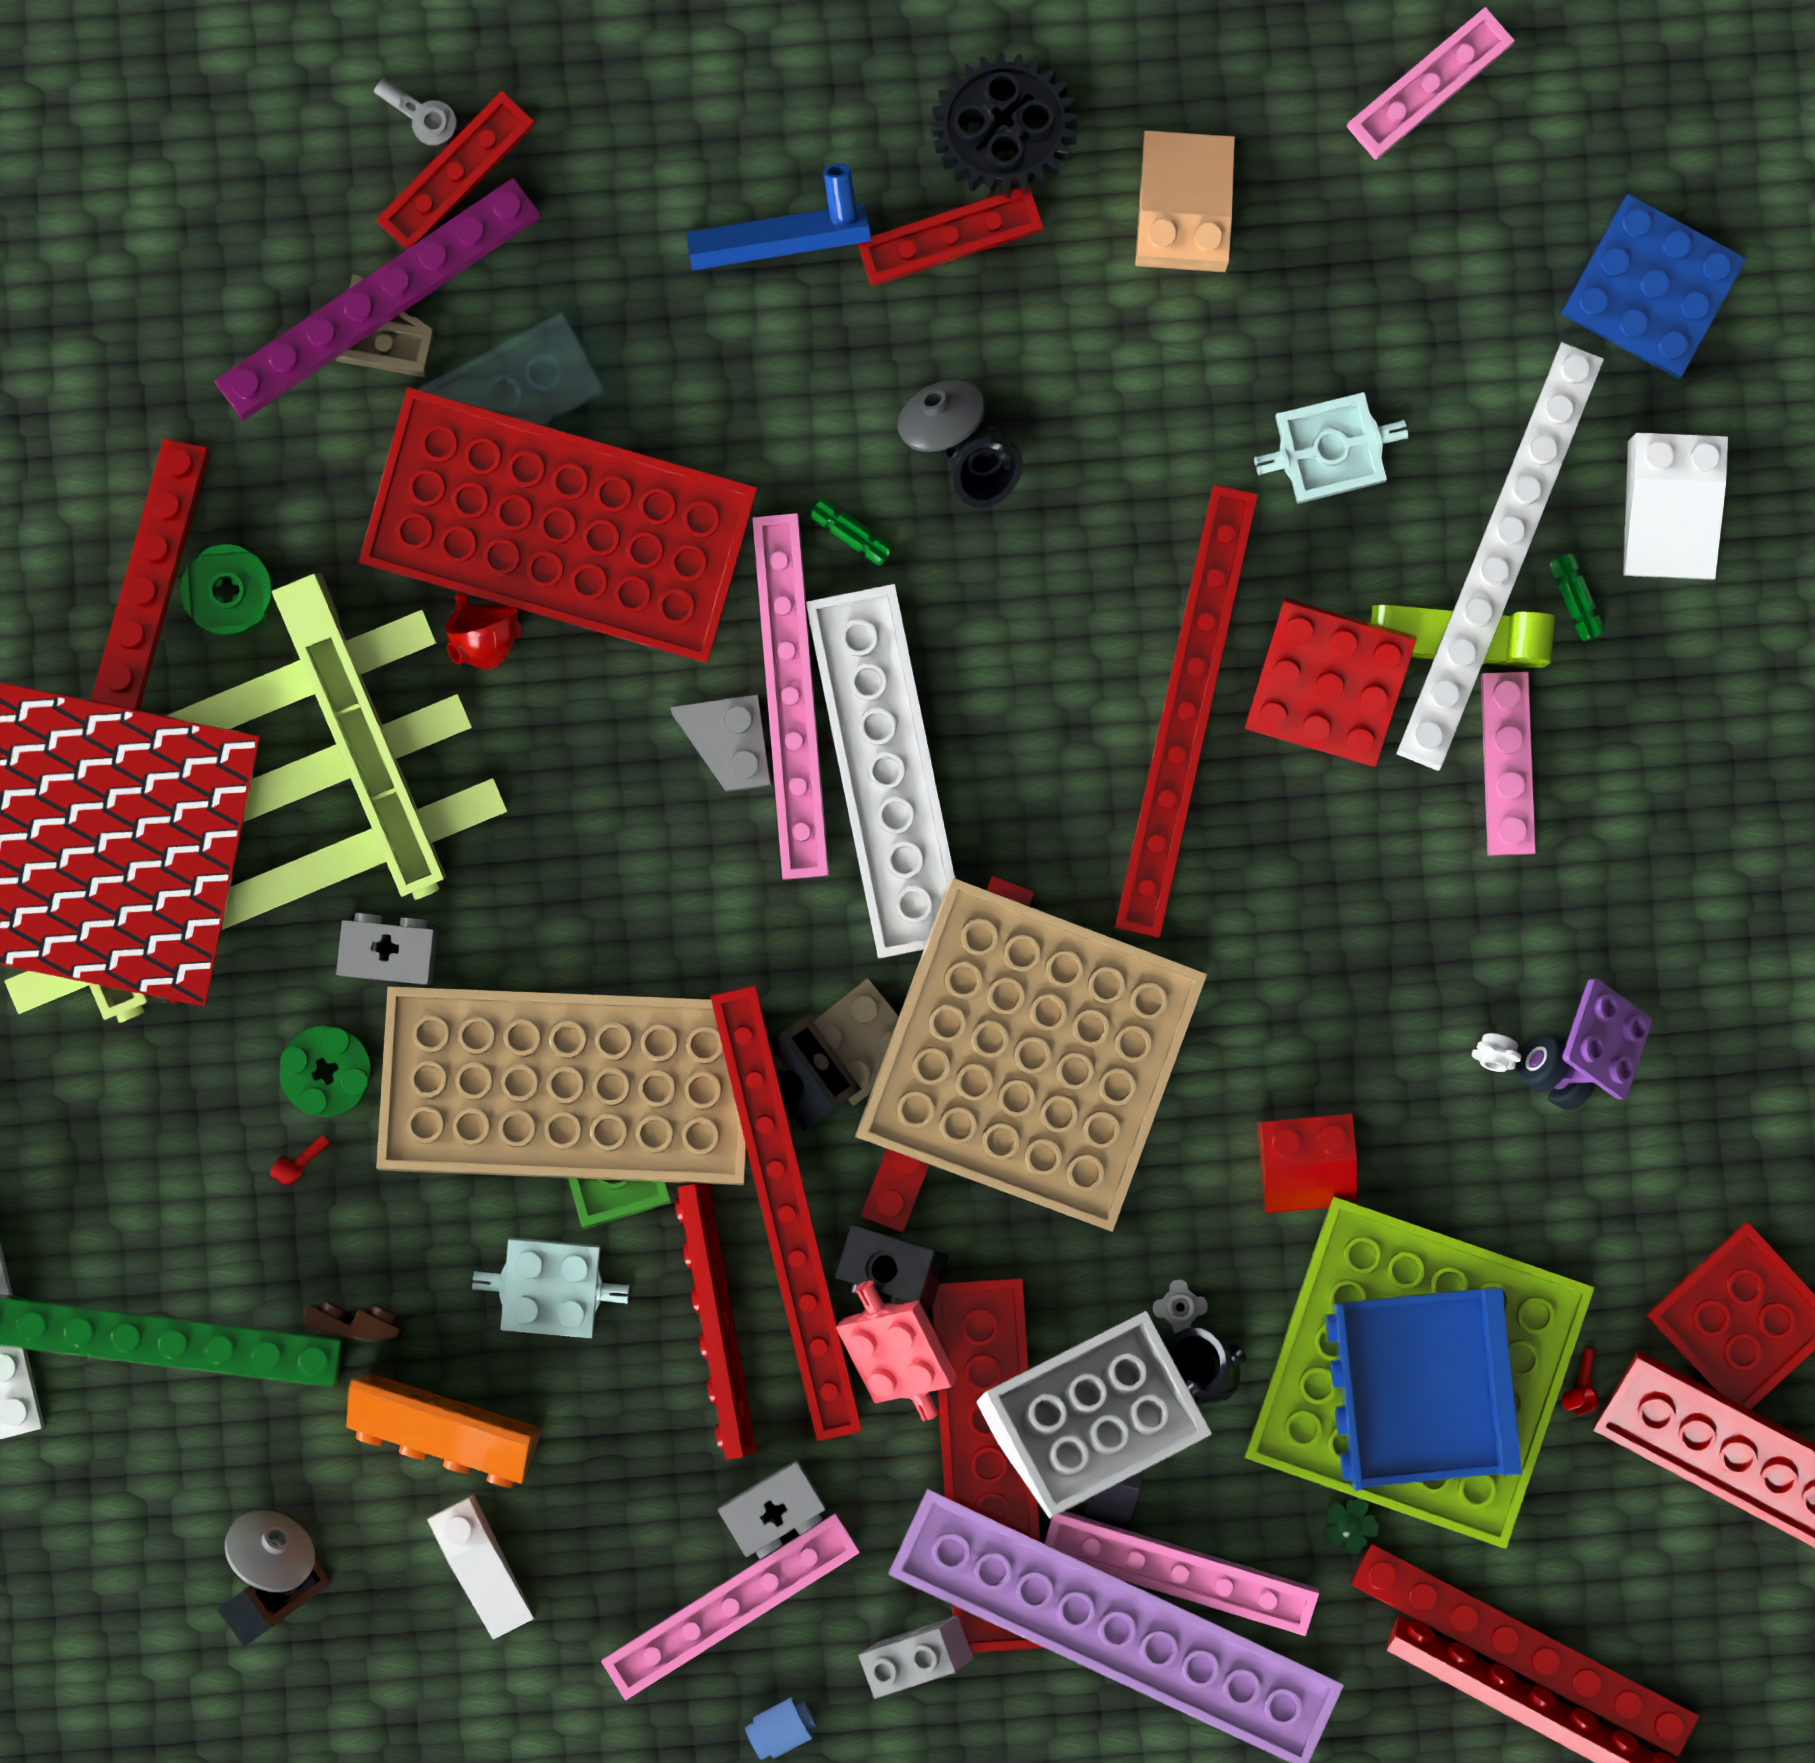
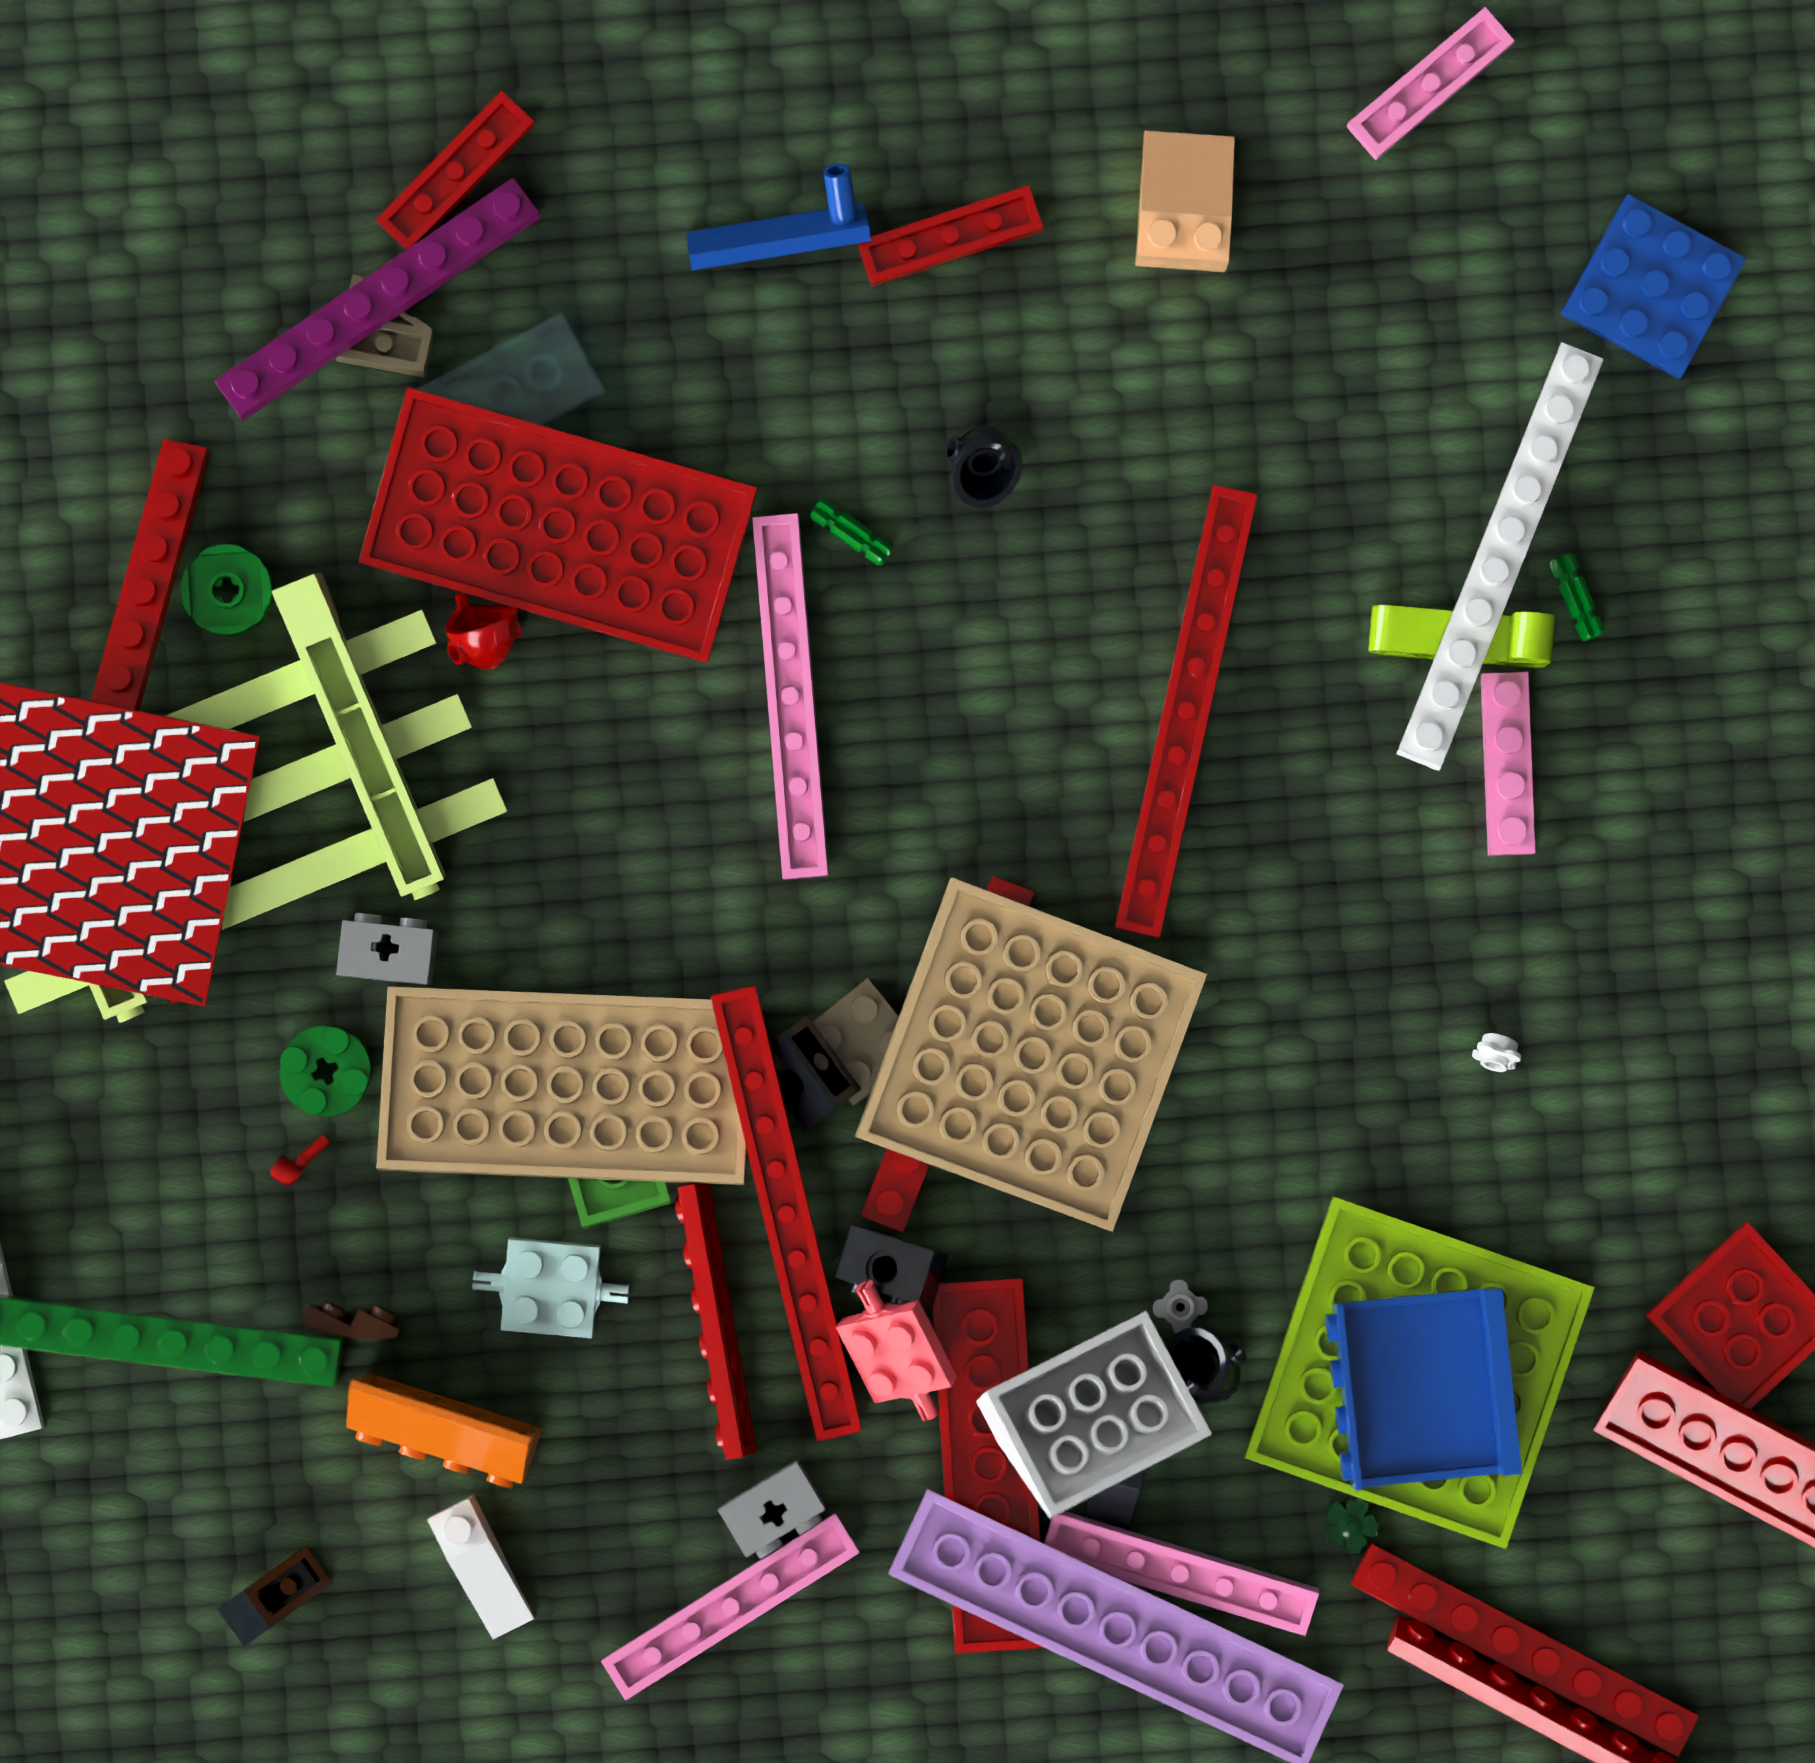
light grey dish [225,1510,315,1592] -> none
light grey plate [374,78,457,146] -> none
light grey wing [671,695,771,792] -> none
medium blue brick [745,1697,817,1760] -> none
white plate [806,584,955,959] -> none
light grey brick [858,1615,974,1699] -> none
dark grey dish [898,380,985,452] -> none
black gear [931,53,1078,198] -> none
red plate [1245,597,1416,767] -> none
light aqua plate [1254,392,1408,504] -> none
red slope [1257,1114,1357,1213] -> none
medium lavender plate [1517,979,1652,1110] -> none
red hand [1562,1348,1599,1416] -> none
white slope [1623,433,1728,580] -> none

